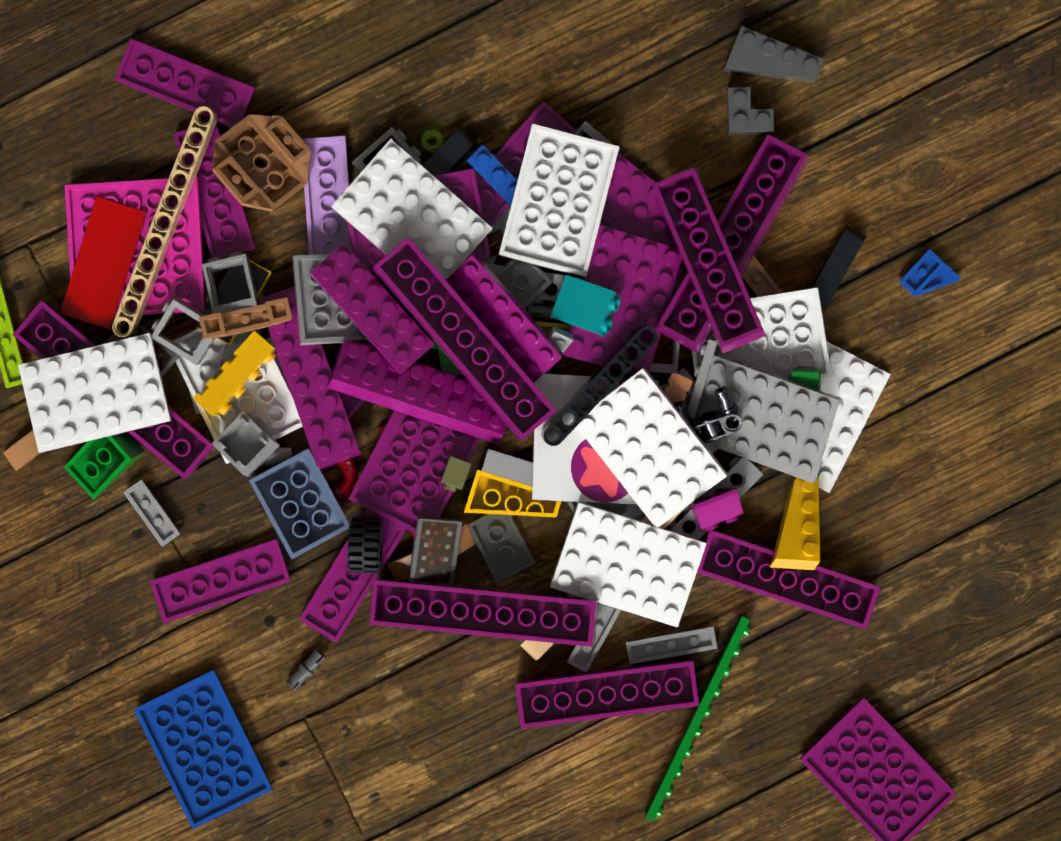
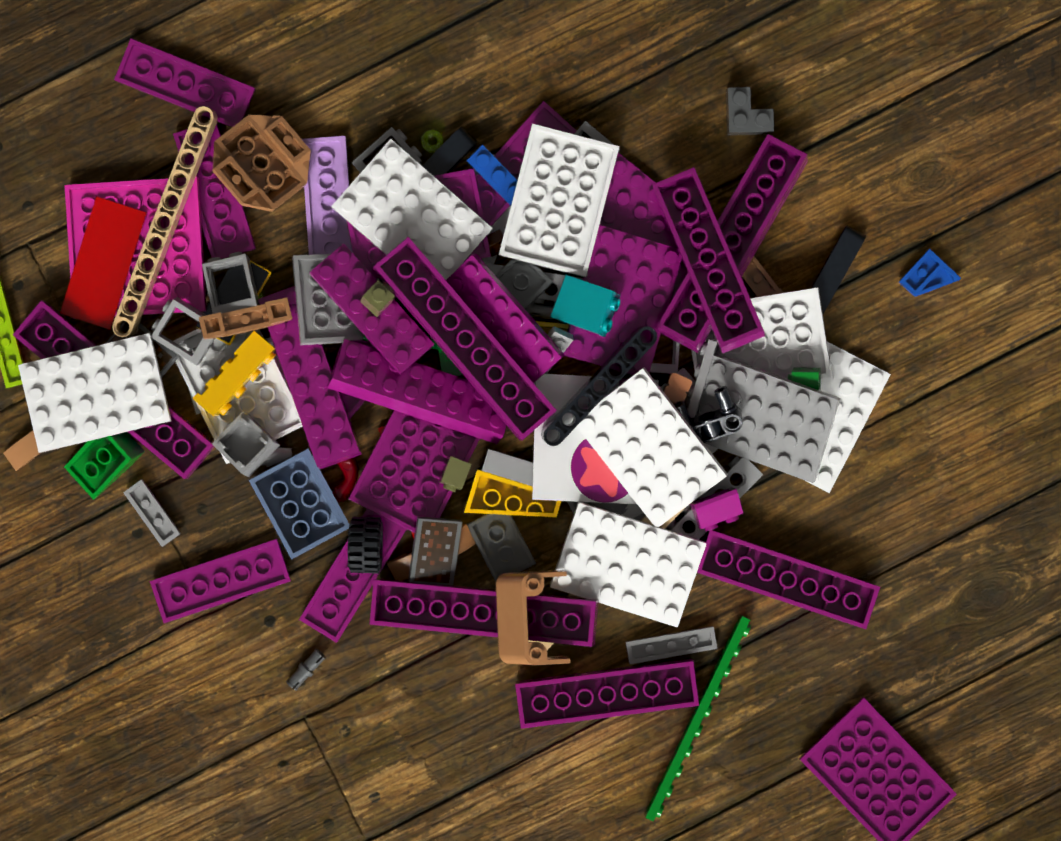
blue plate [134,669,273,829] -> none
light grey plate [567,603,621,673] -> none
dark grey wedge [723,26,825,84] -> none
yellow wedge [770,477,820,570] -> none
none -> olive brick [361,280,395,317]
none -> medium nougat windscreen [495,570,570,665]

